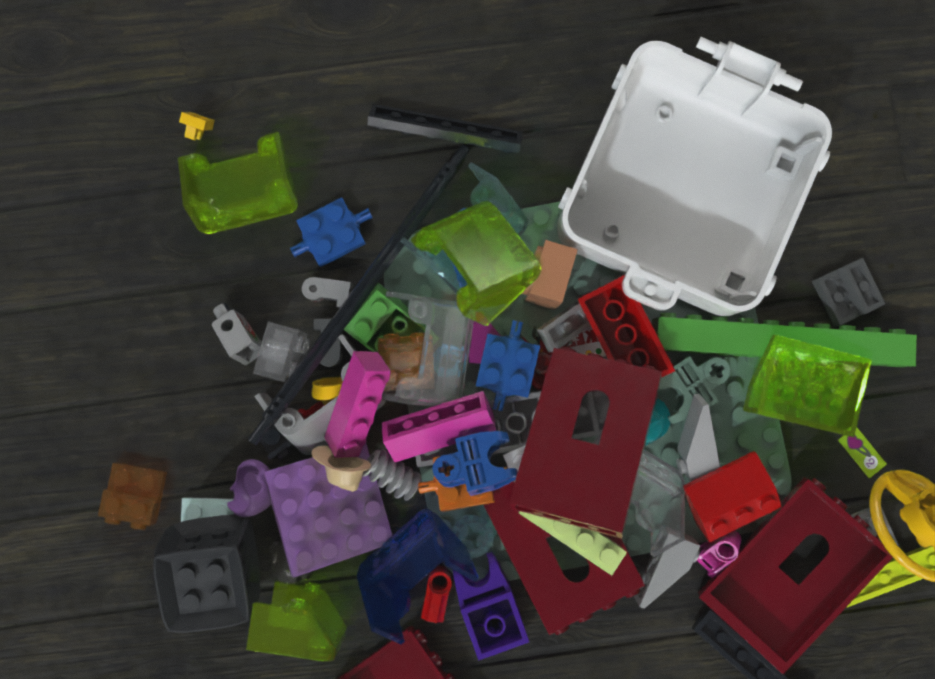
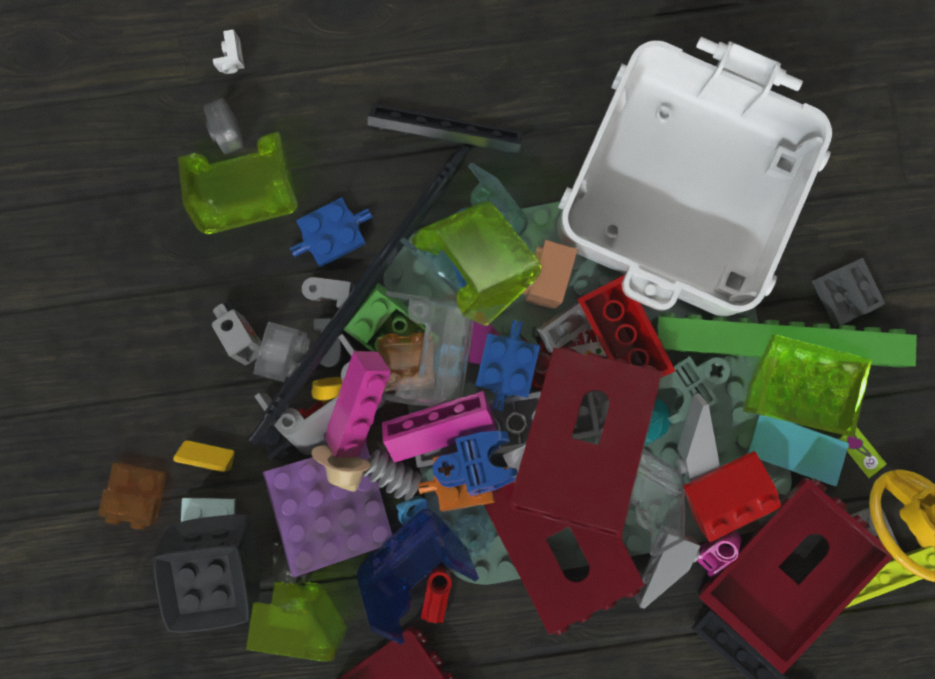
yellow tile [179,112,215,140] -> none
medium lavender piece [227,459,271,517] -> none
dark purple brick [452,551,529,661] -> none
yellowish green arch [518,511,627,576] -> none
none -> yellow slope [173,441,235,472]
none -> clear piece [203,98,245,155]
none -> white bracket [213,30,245,74]
none -> dark azure piece [396,496,428,526]
none -> medium azure sticker [748,412,849,486]

